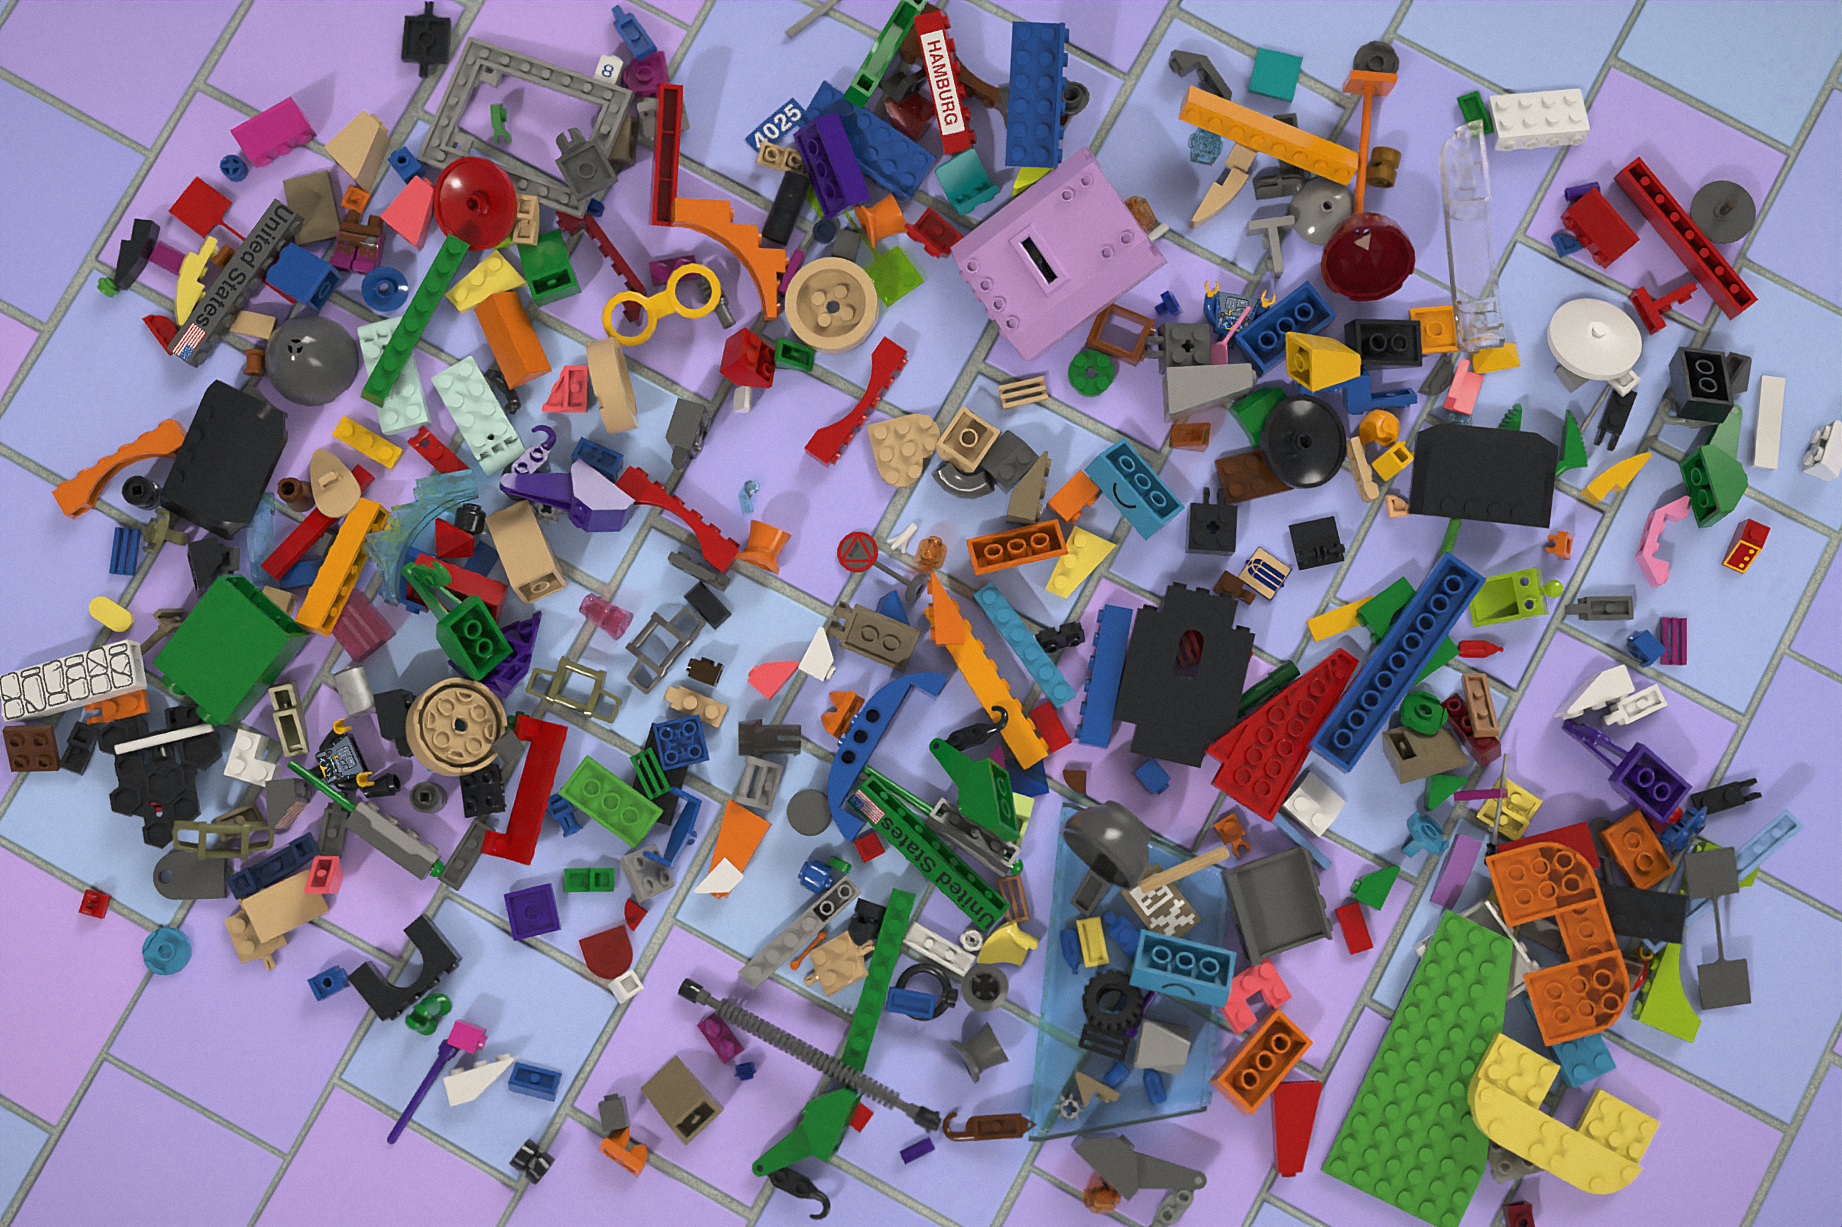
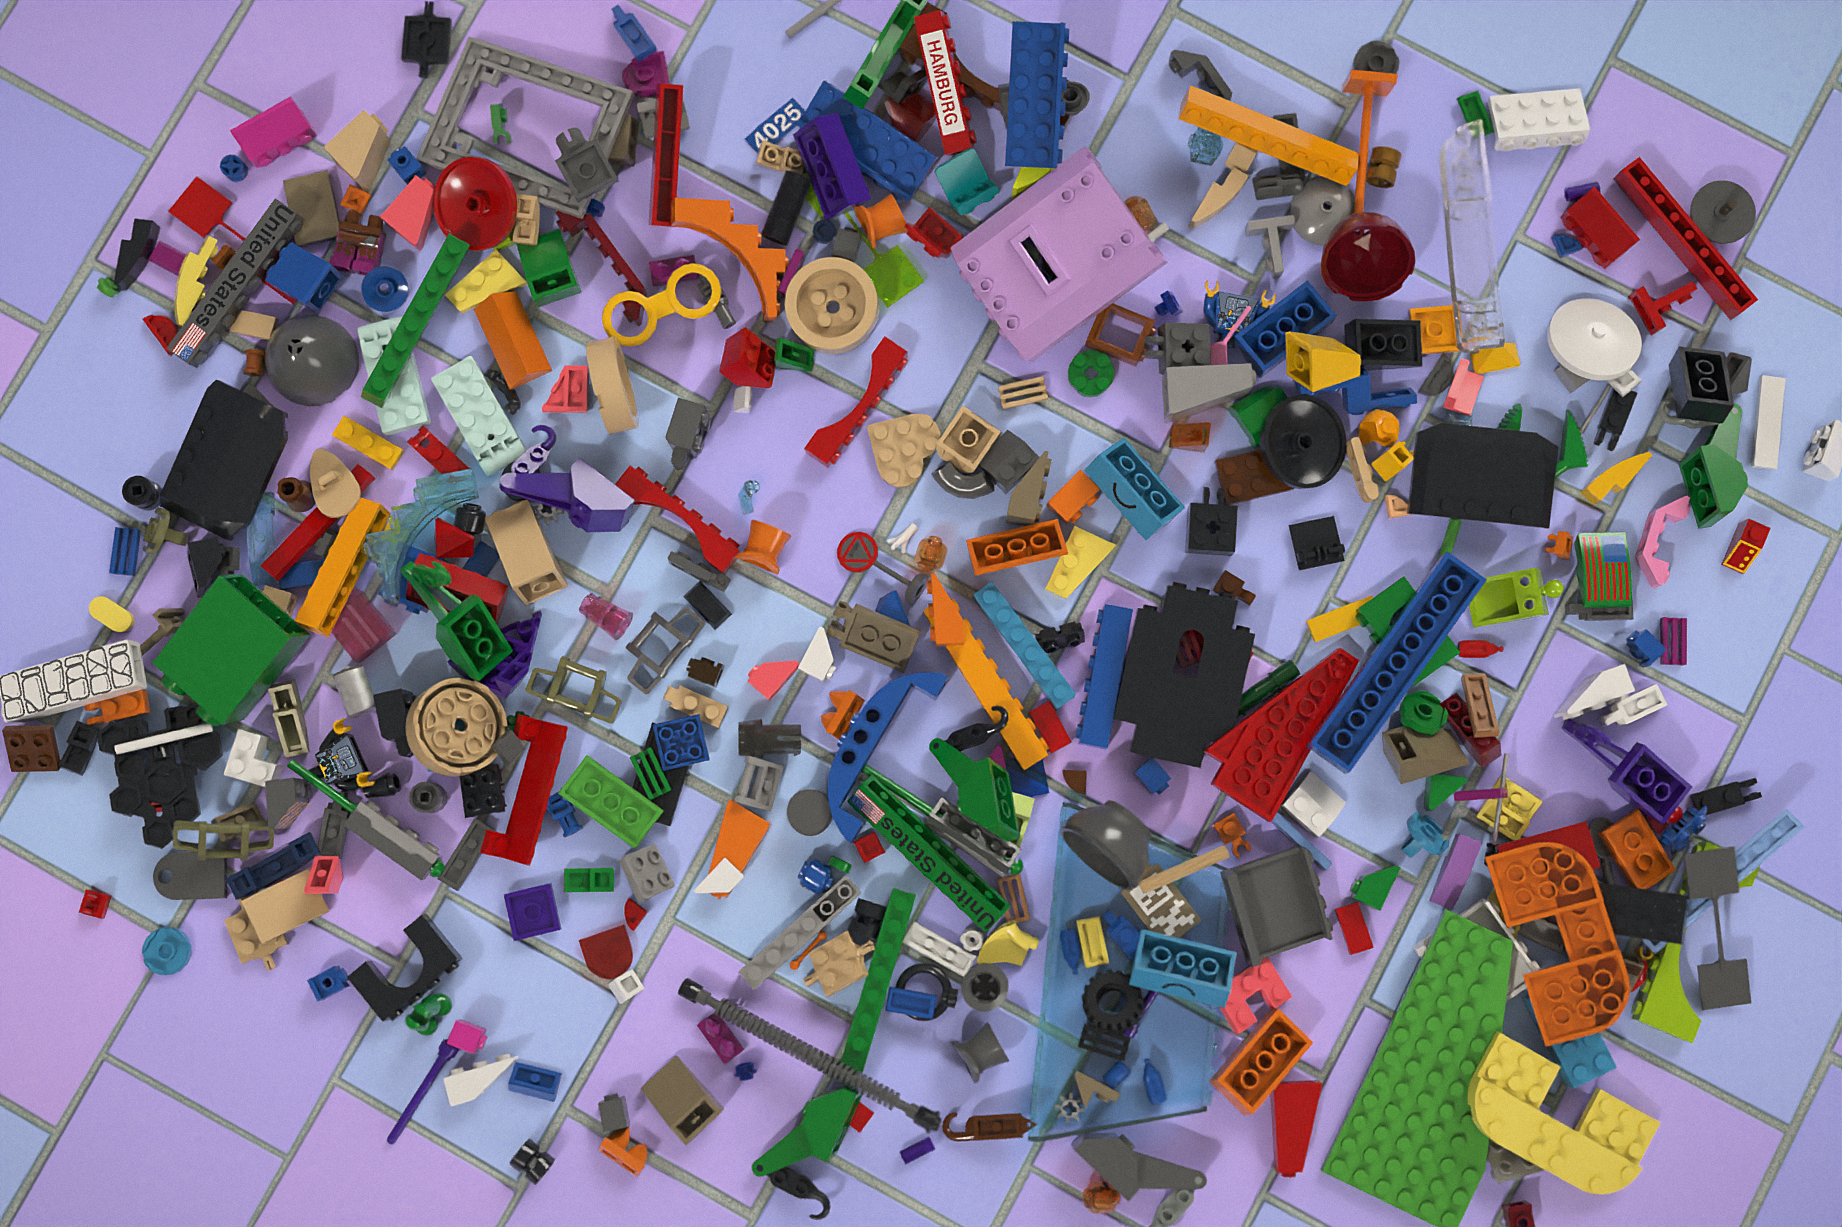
orange arch [51,419,187,519] -> none
blue hinge [571,437,624,484] -> none
white brick [593,55,626,87] -> none
blue piece [642,787,702,868] -> none
dark grey slope [1070,867,1111,917] -> none
light grey piece [1133,1018,1190,1076] -> none
piece [1238,547,1293,601] -> none
teal tile [1247,47,1303,103] -> none
none -> slope [1574,532,1632,608]

